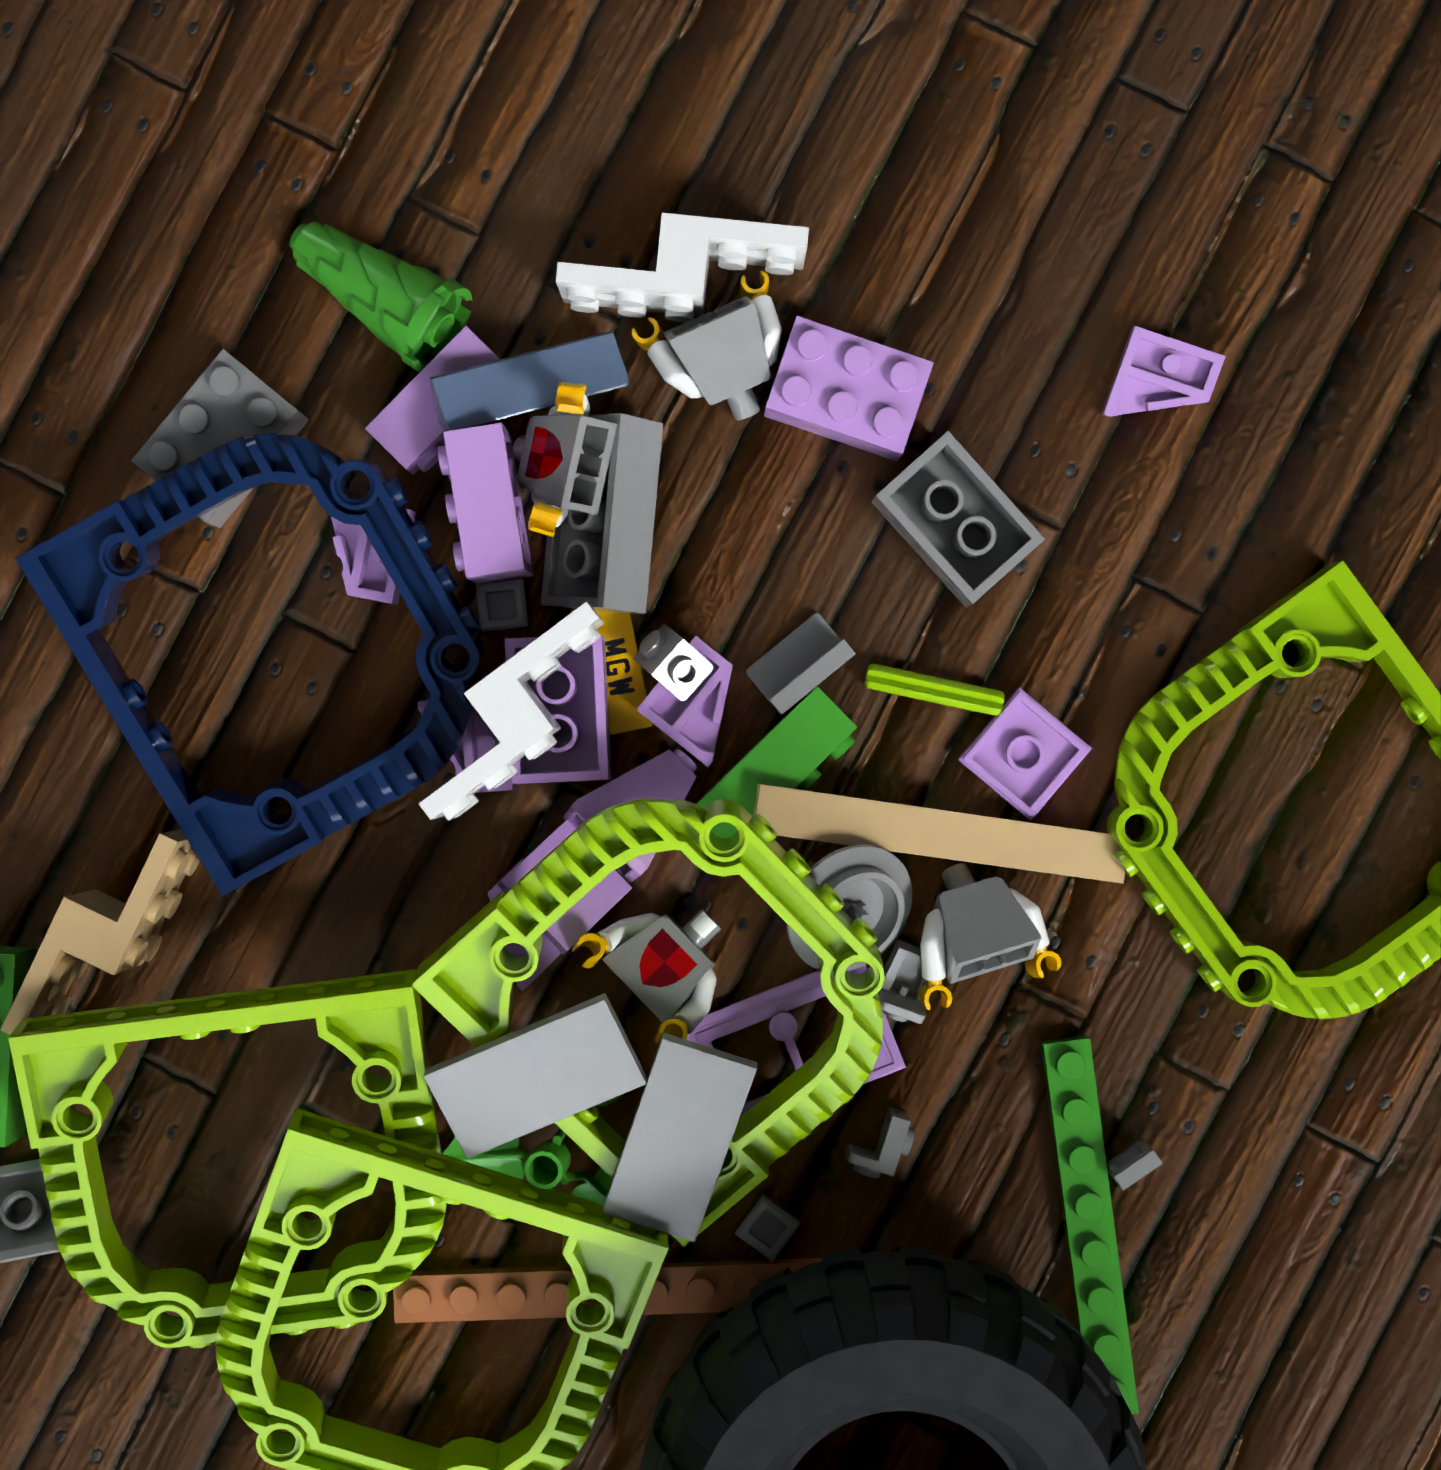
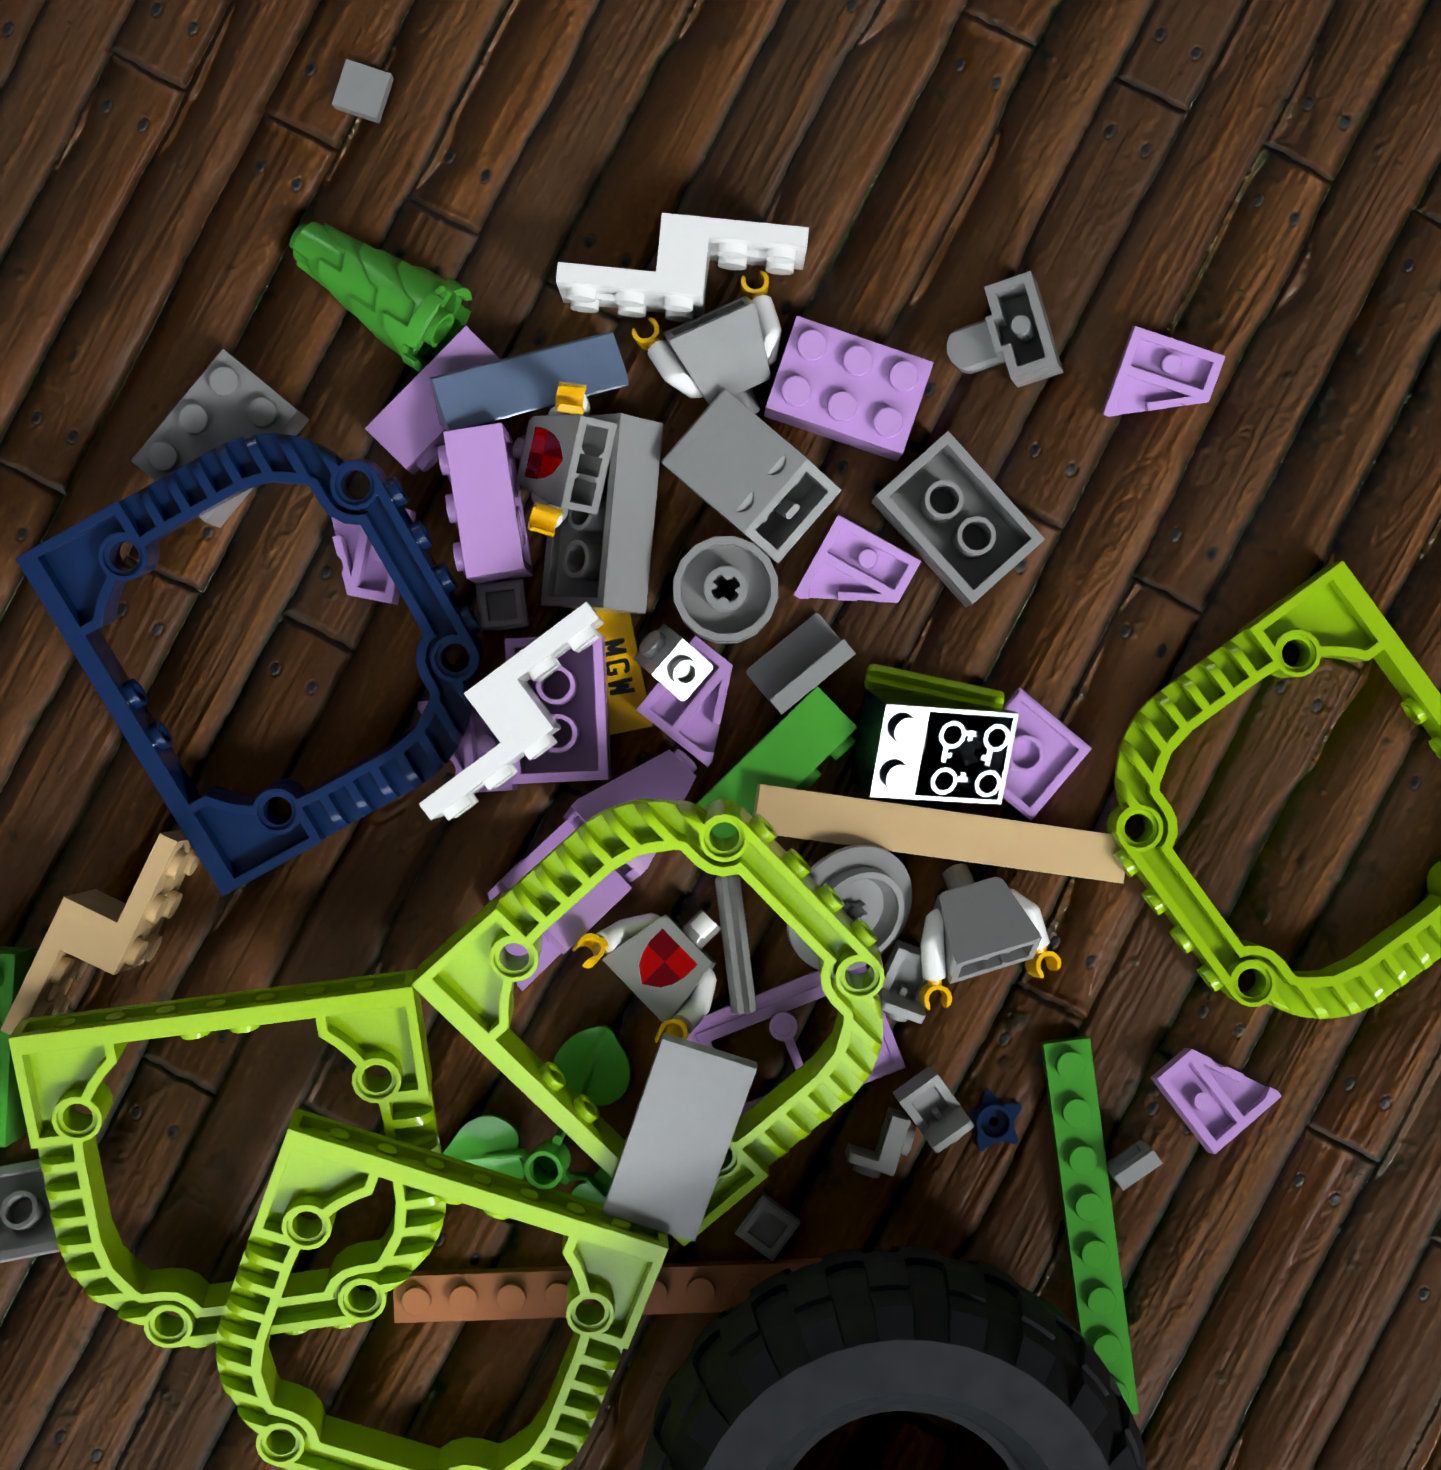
light grey tile [423,993,647,1159] -> none
none -> light grey tile [332,59,394,124]
none -> light grey slope [661,388,841,563]
none -> light grey wheel [673,536,779,644]
none -> light grey axle [715,875,757,1015]
none -> lavender wing [794,514,921,603]
none -> black slope [850,688,1019,805]
none -> light grey bracket [893,1065,974,1153]
none -> light grey brick [946,271,1063,388]
none -> dark blue plate [966,1090,1022,1151]
none -> lavender wing [1150,1048,1282,1154]

